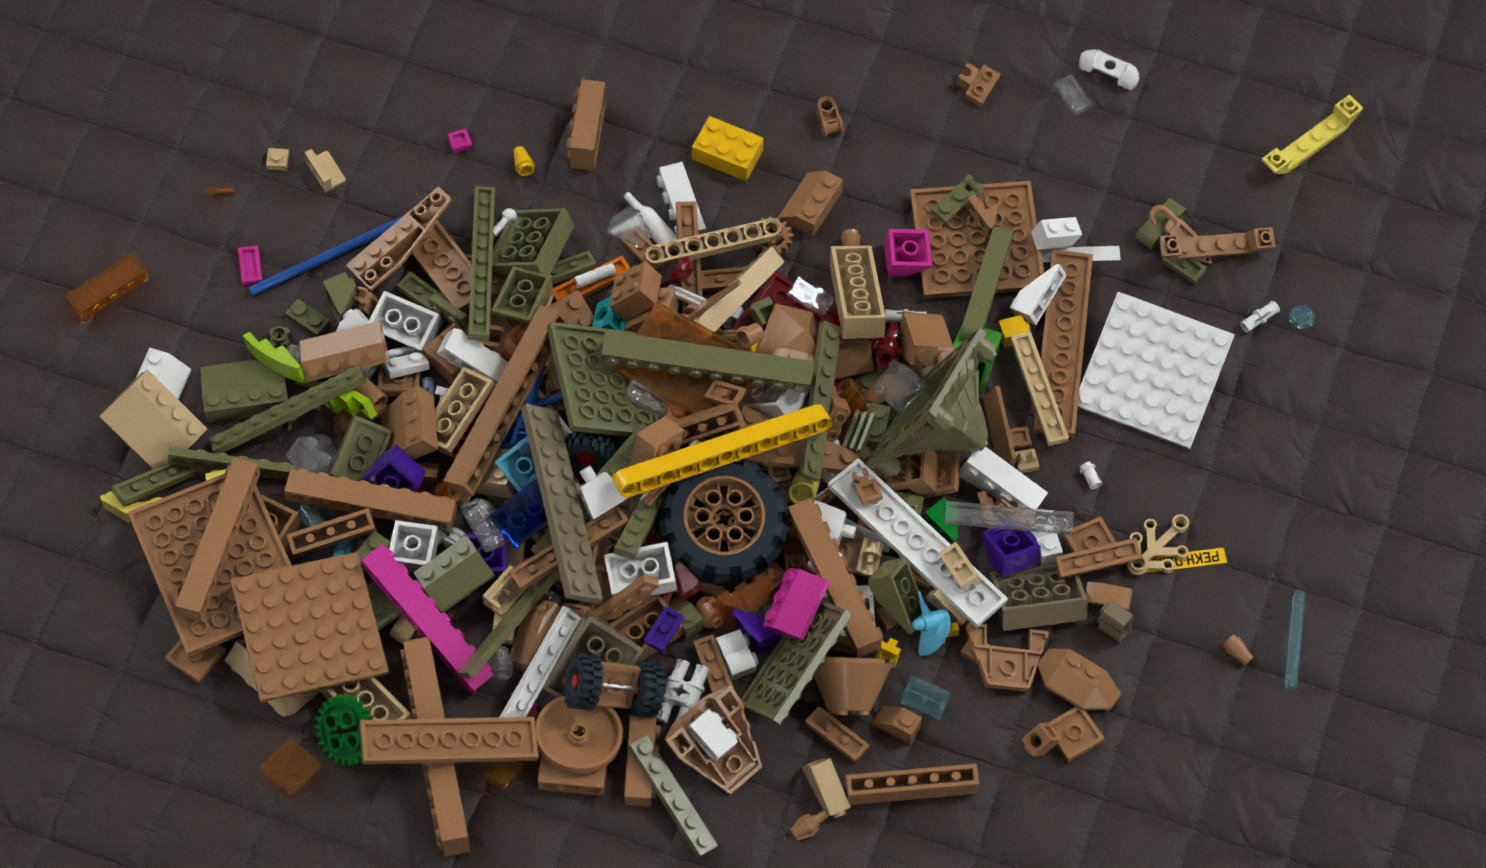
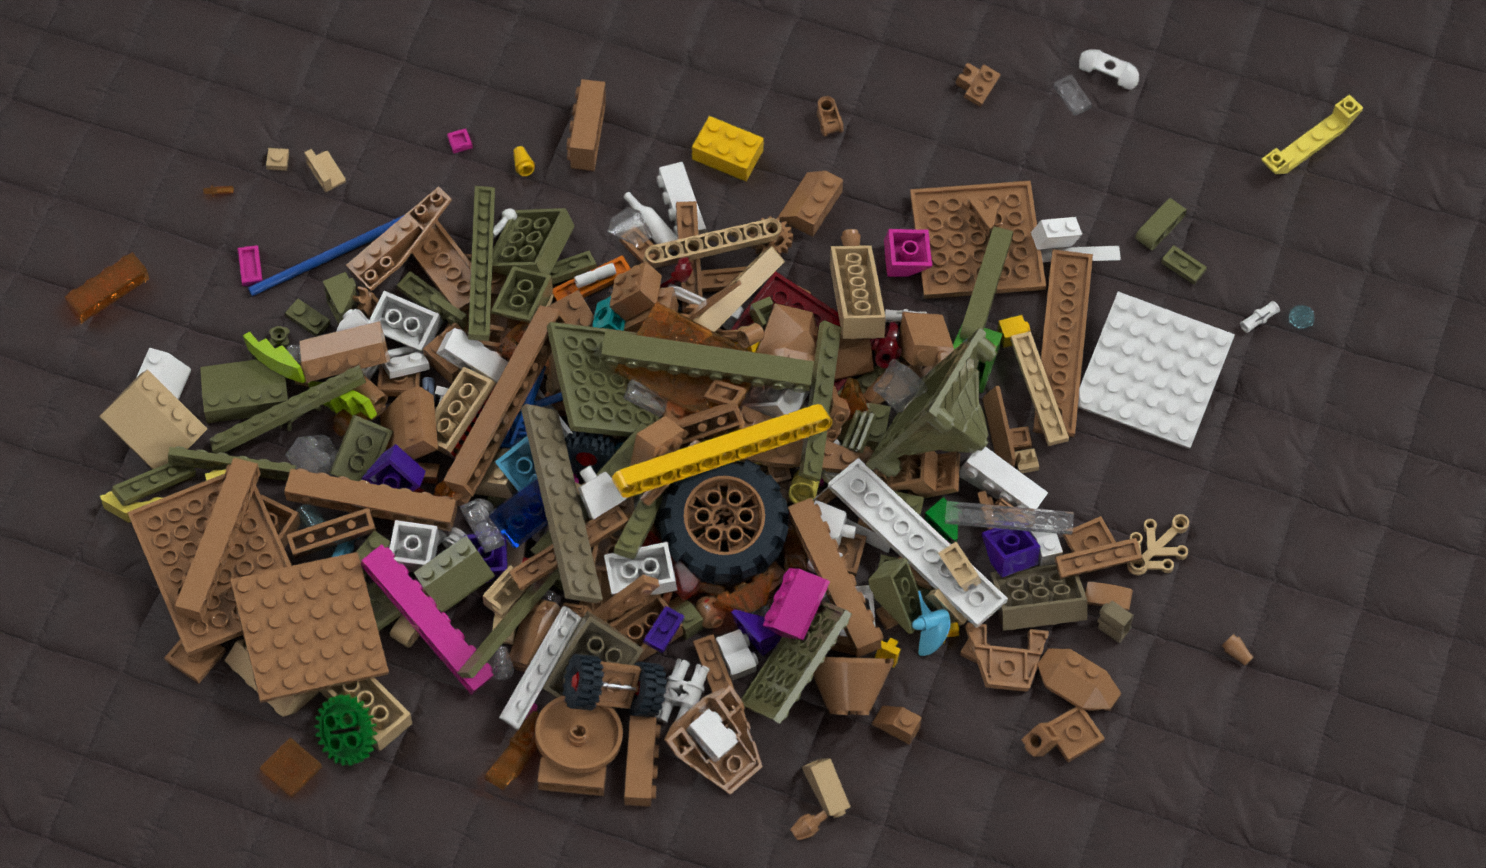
medium nougat plate [359,717,539,764] -> none
medium nougat brick [400,637,470,857] -> none
plate [627,735,718,858] -> none
clear slope [786,277,835,315] -> none
medium nougat plate [805,706,869,763] -> none
medium nougat brick [845,764,979,805] -> none
medium nougat plate [852,467,883,506] -> none
tan hips [855,537,885,578] -> none
clear light blue hinge [901,675,951,720] -> none
olive plate [931,174,985,225] -> none
white slope [1010,264,1067,325] -> none
white pin [1080,462,1103,490] -> none
yellow sticker [1146,548,1227,573] -> none
medium nougat plate [1149,205,1212,265] -> none
medium nougat slope [1159,227,1276,260] -> none
clear light blue axle [1285,590,1305,690] -> none

